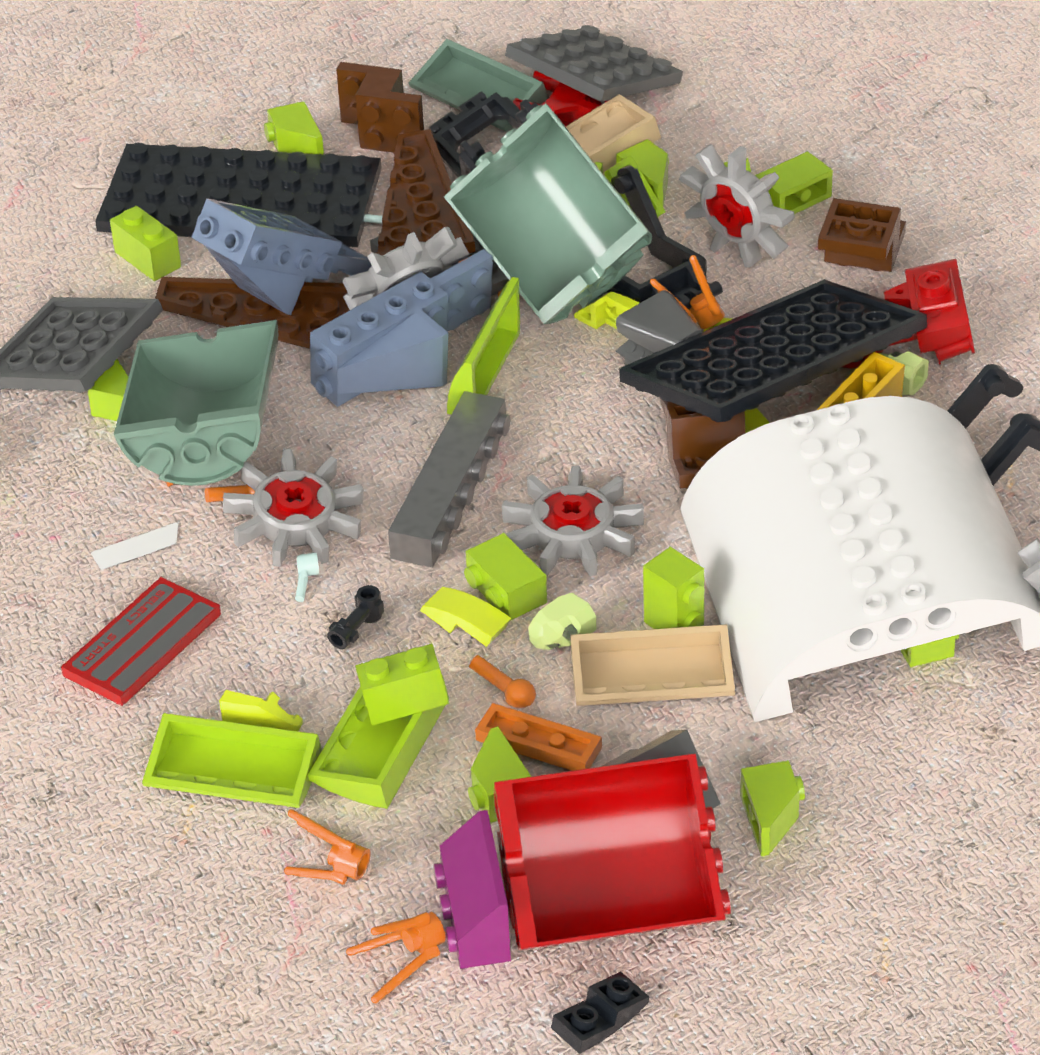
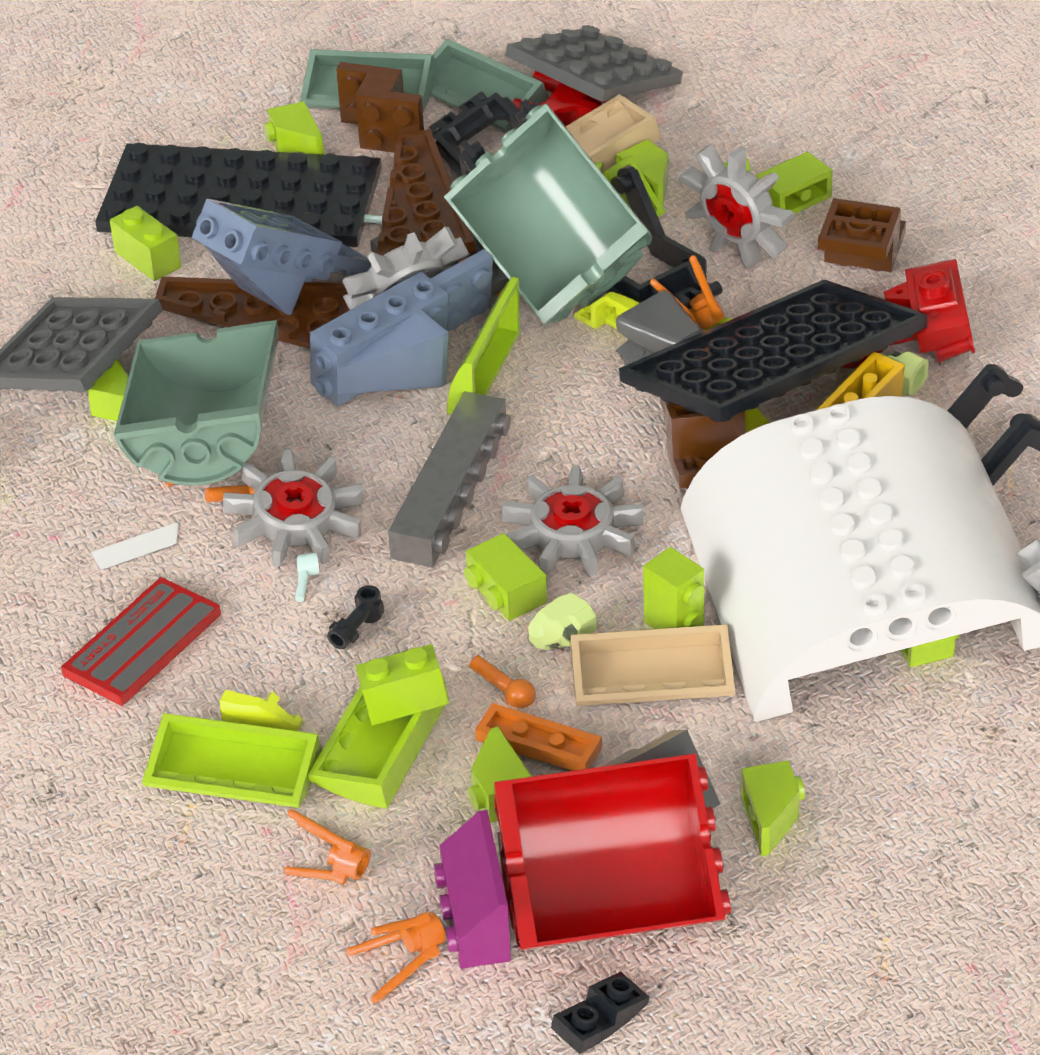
neon yellow slope [420,586,511,647] -> none
none -> sand green slope [300,49,438,112]

